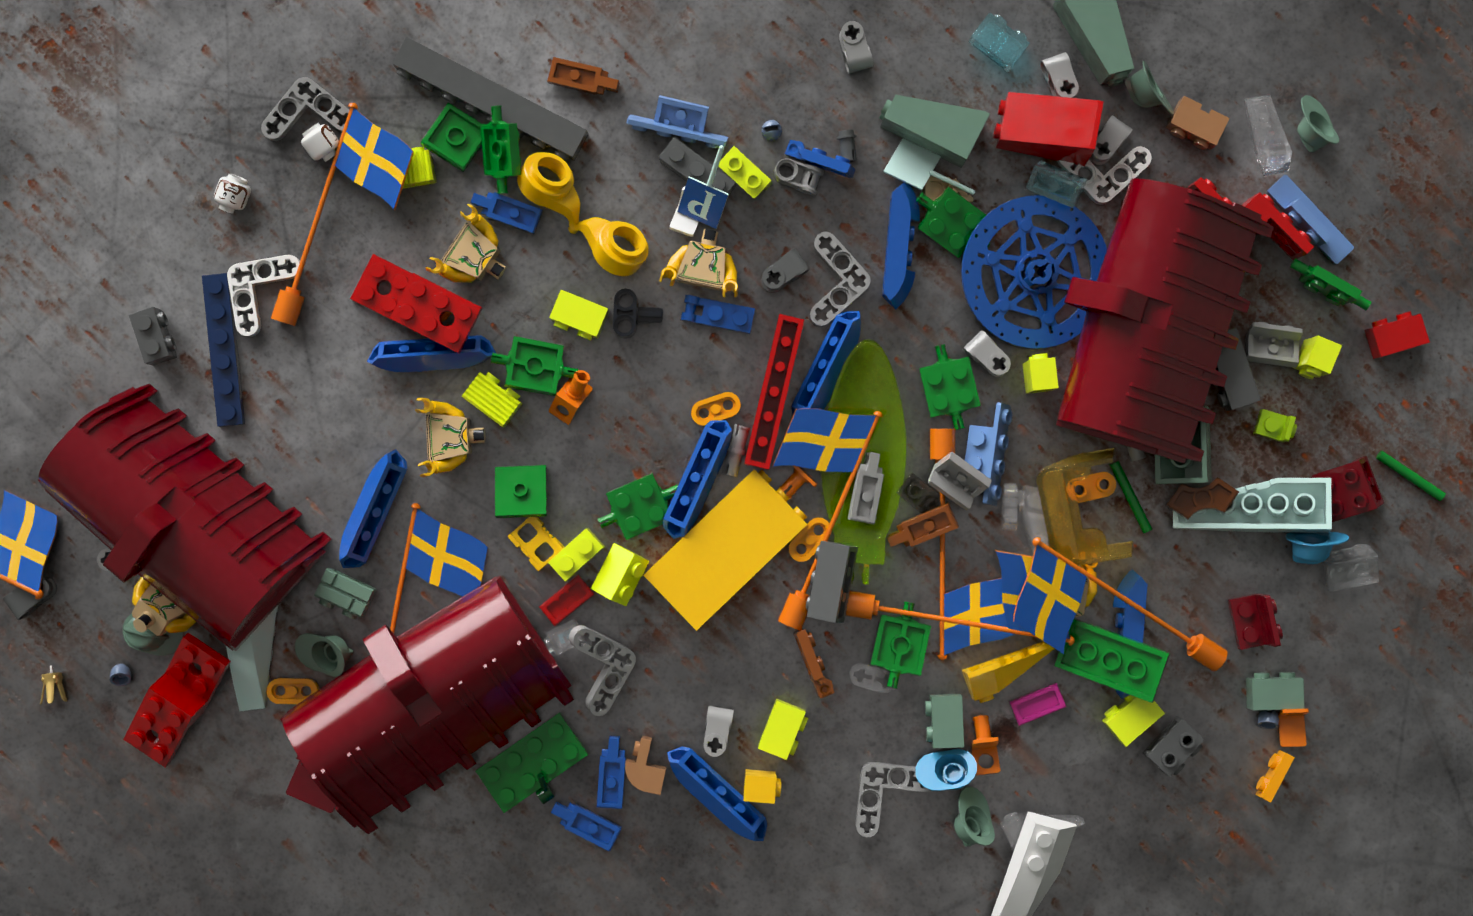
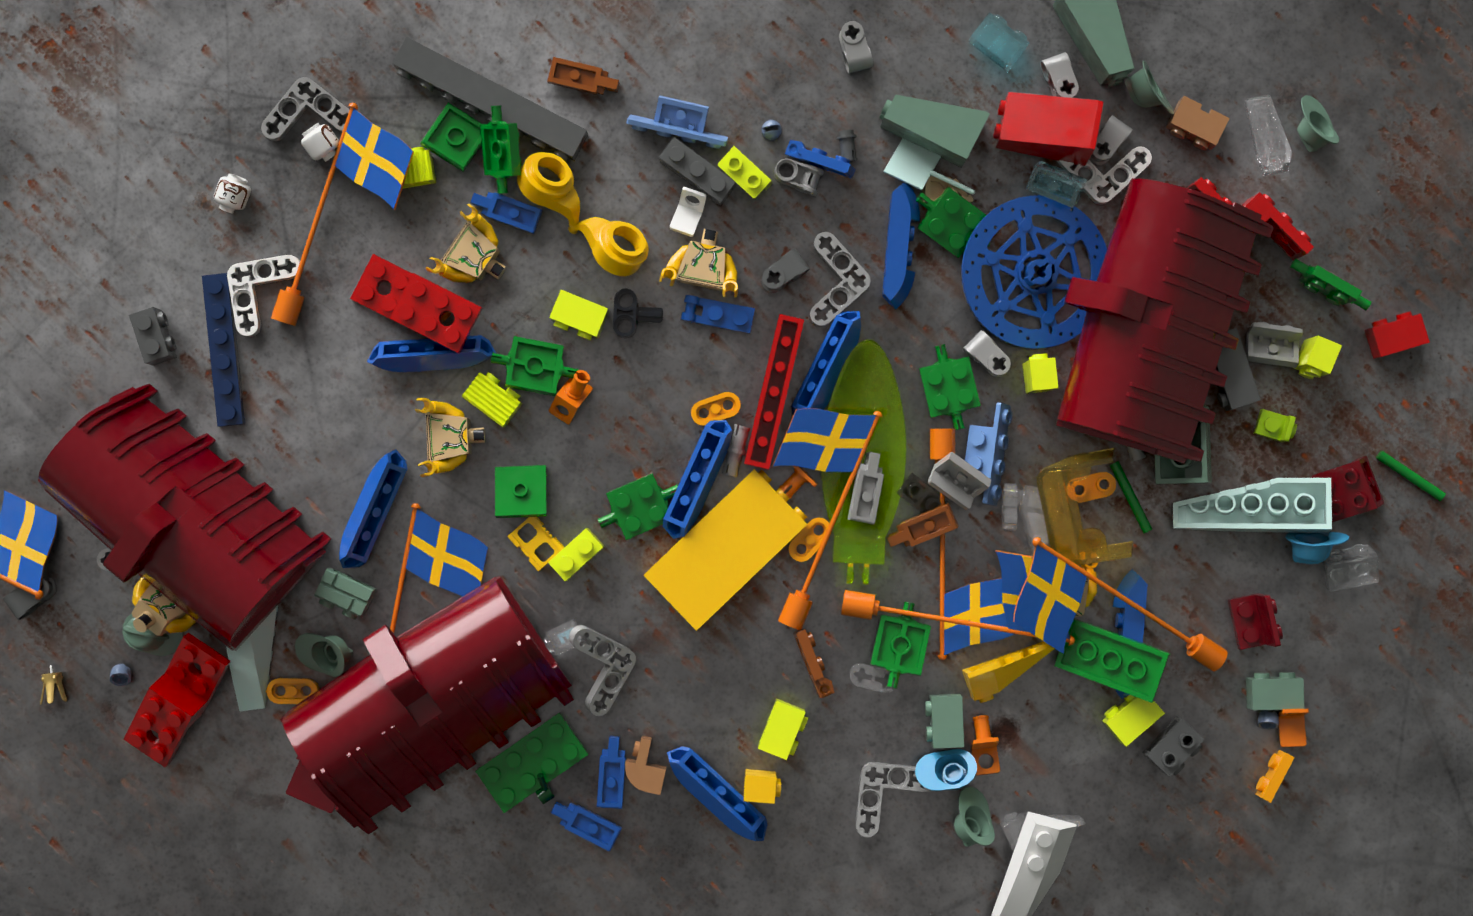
red plate [539,574,595,626] -> none
neon yellow brick [590,543,649,606] -> none
blue piece [677,145,729,229] -> none
light grey piece [703,706,734,757] -> none
dark grey brick [806,541,858,623] -> none
dark pink tile [1008,683,1066,726] -> none
reddish brown tile [1166,477,1239,520] -> none
medium blue bracket [1267,175,1354,264] -> none

